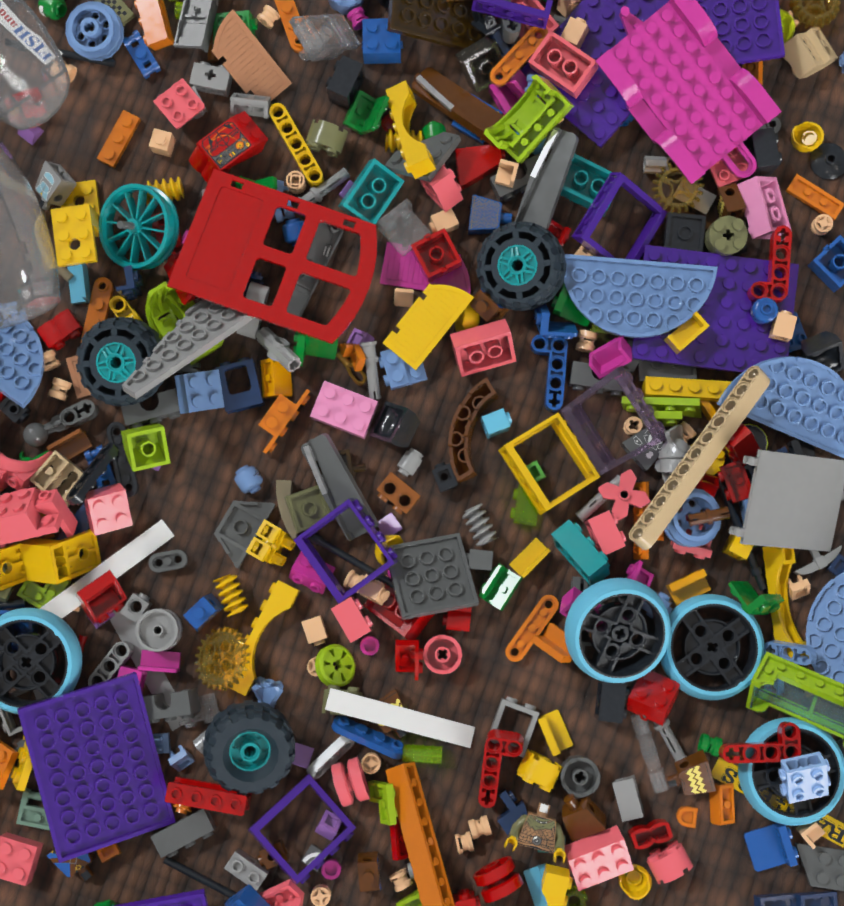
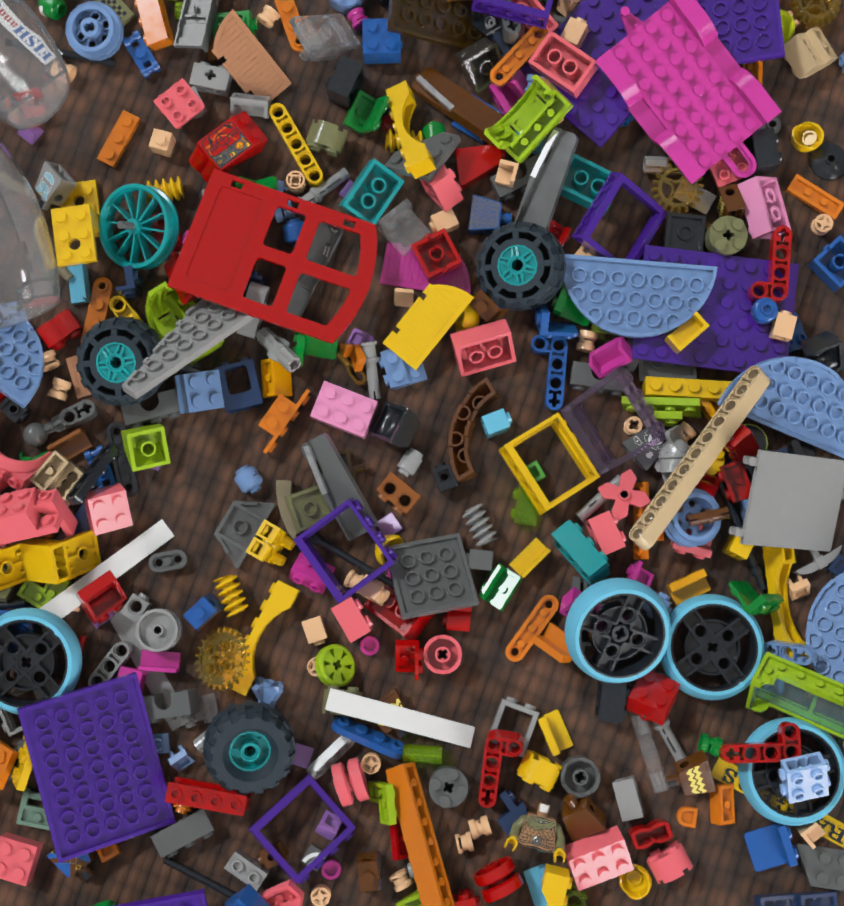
none -> dark grey brick [429,765,468,808]

